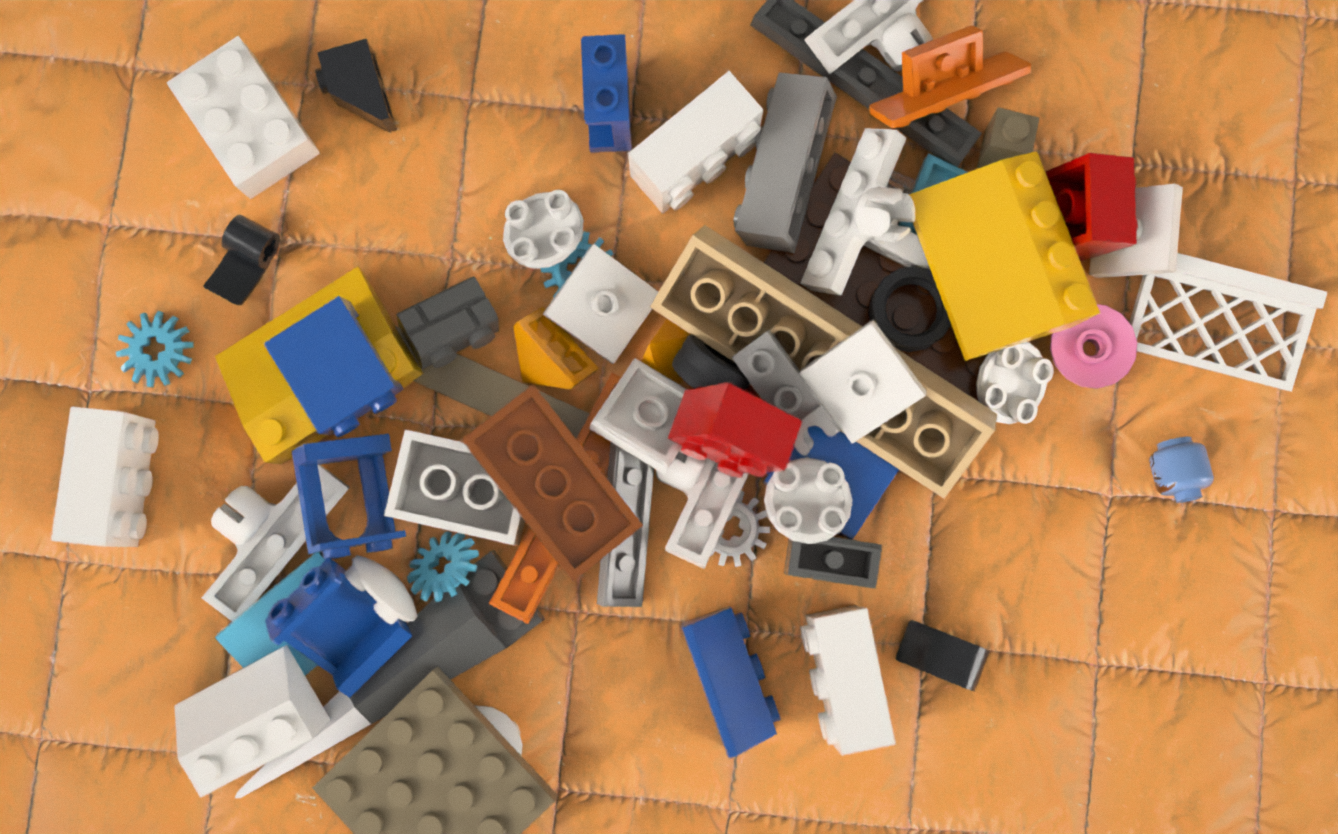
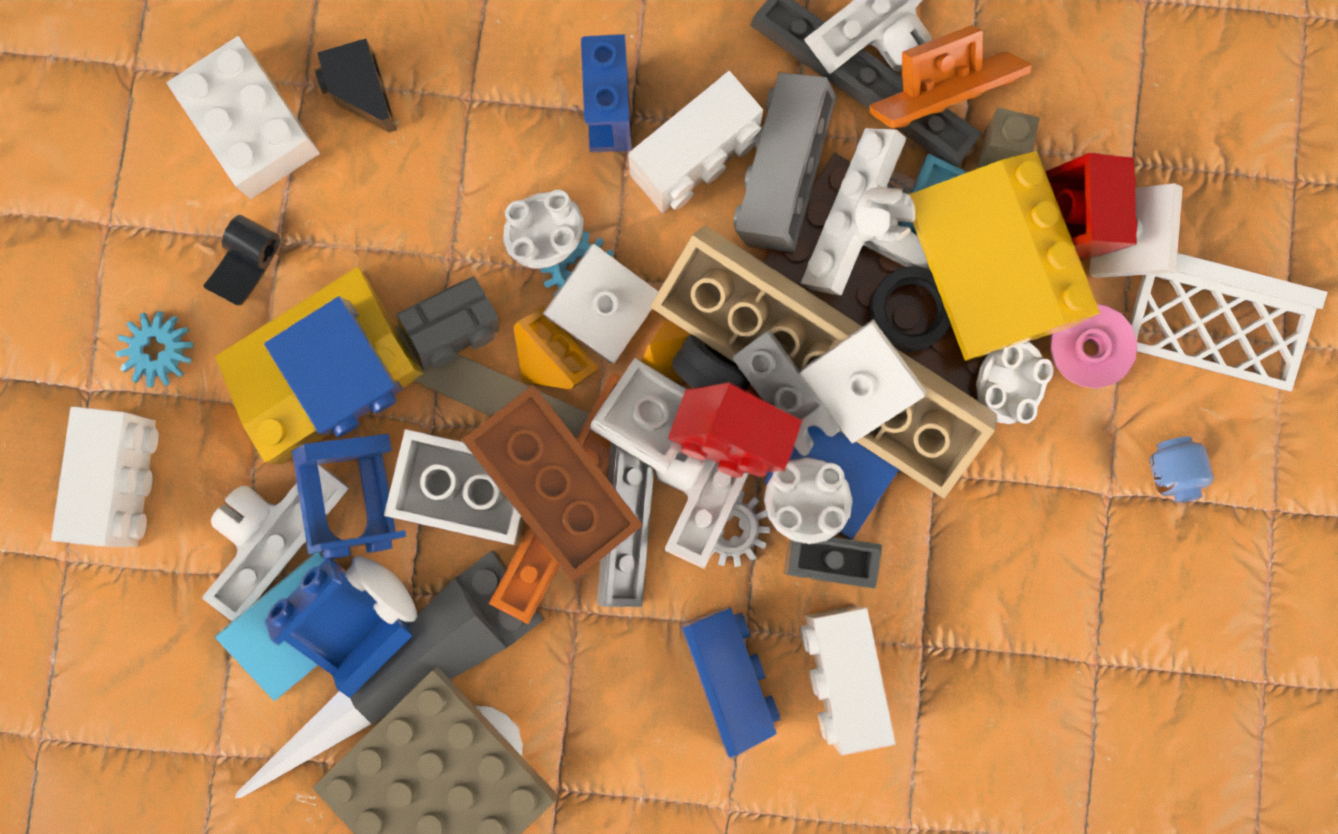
white slope [174,645,330,798] -> none
medium azure gear [407,531,479,602] -> none
black panel [896,620,990,692] -> none

